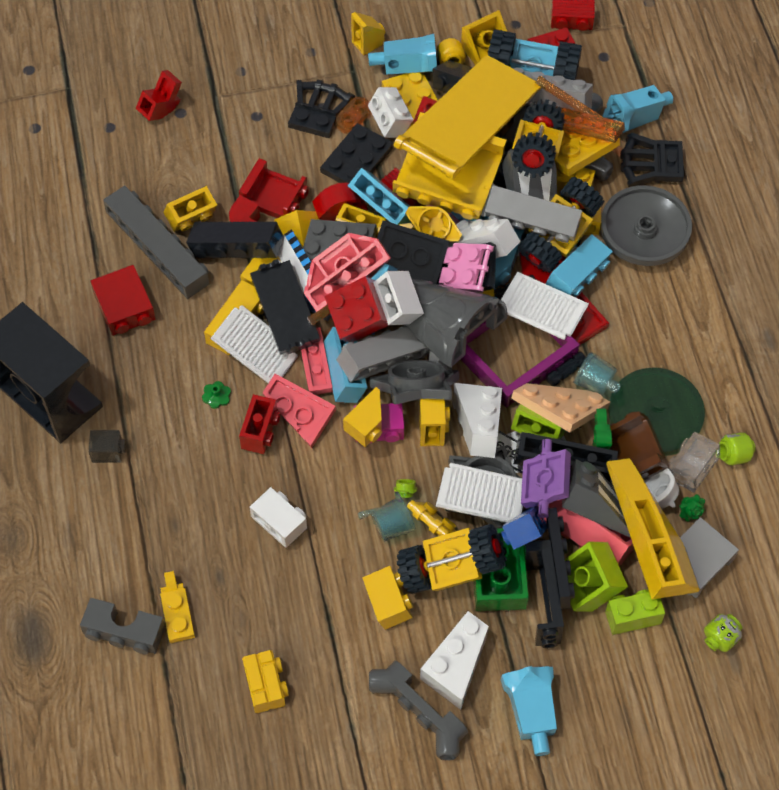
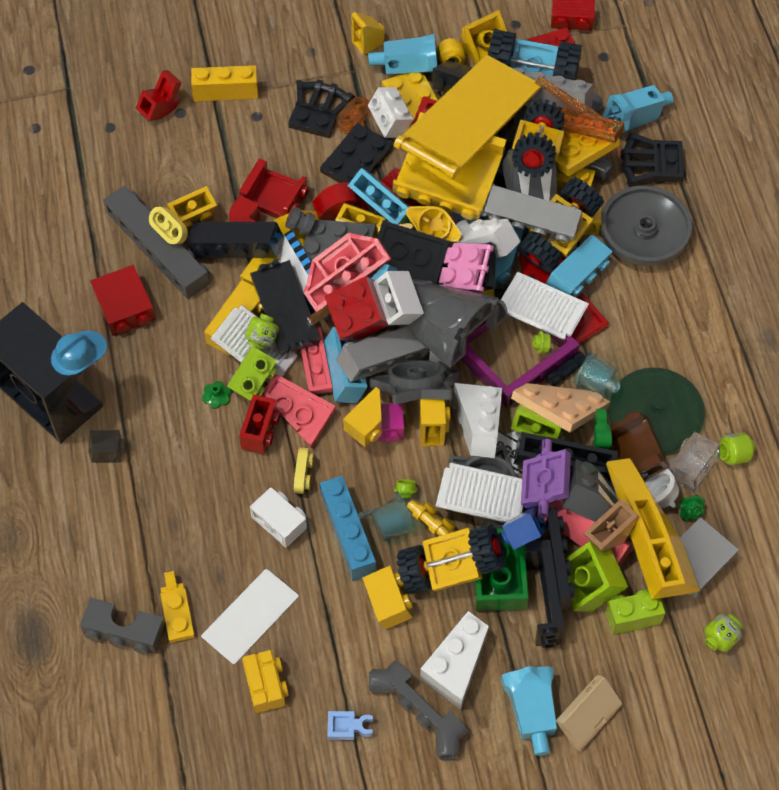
none -> dark azure piece [51,330,107,376]
none -> light yellow plate [149,207,187,245]
none -> yellow brick [191,65,258,101]
none -> white sticker [201,569,299,664]
none -> lime brick [226,346,278,401]
none -> lime head [245,313,279,350]
none -> dark grey wheel [285,206,316,236]
none -> light yellow plate [294,447,314,494]
none -> dark azure brick [319,476,376,581]
none -> light blue plate [327,711,373,740]
none -> lime plate [532,331,551,354]
none -> tan piece [556,675,622,751]
none -> medium nougat slope [584,499,639,552]

